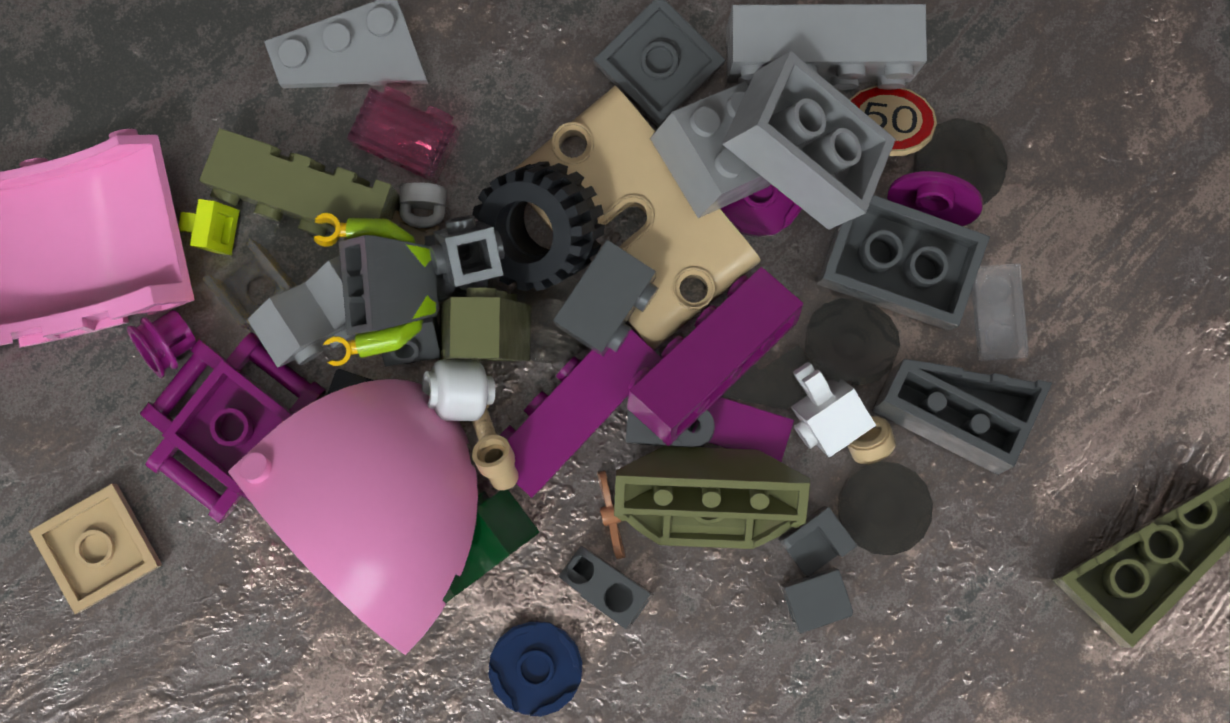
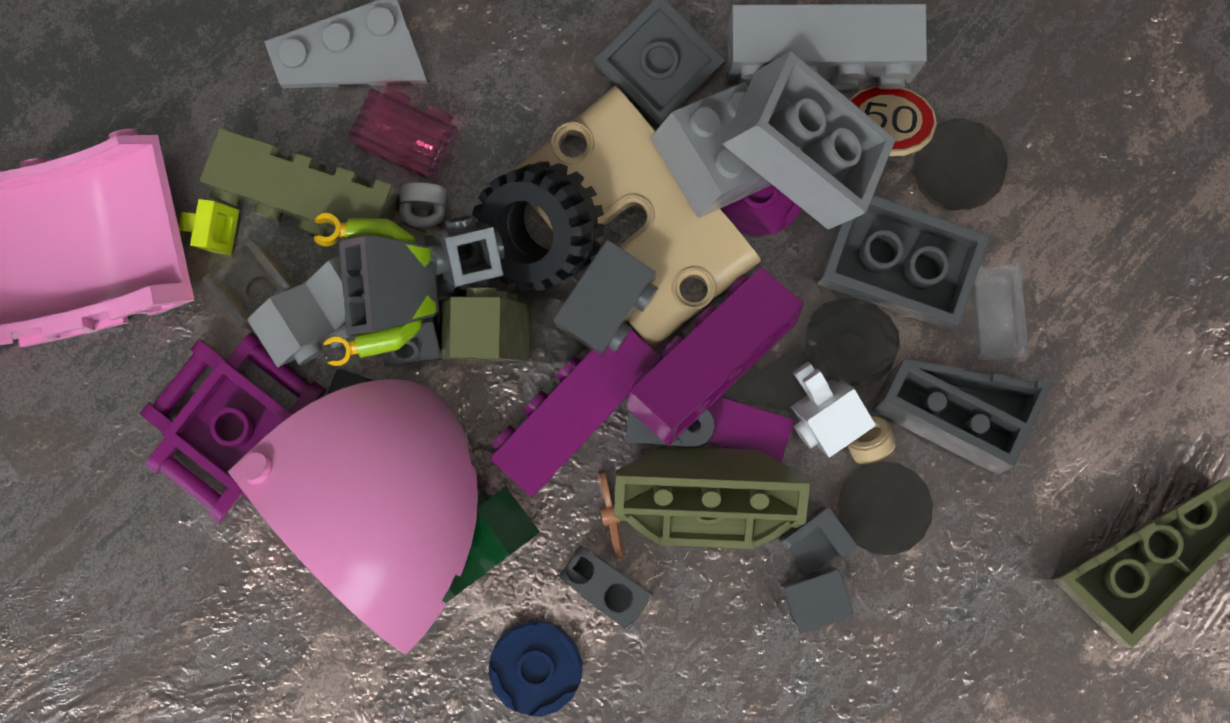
tan plate [29,484,163,614] -> none
magenta piece [127,310,196,378] -> none
white head [422,359,495,421] -> none
tan brick [471,405,519,490] -> none
magenta dish [887,171,983,226] -> none

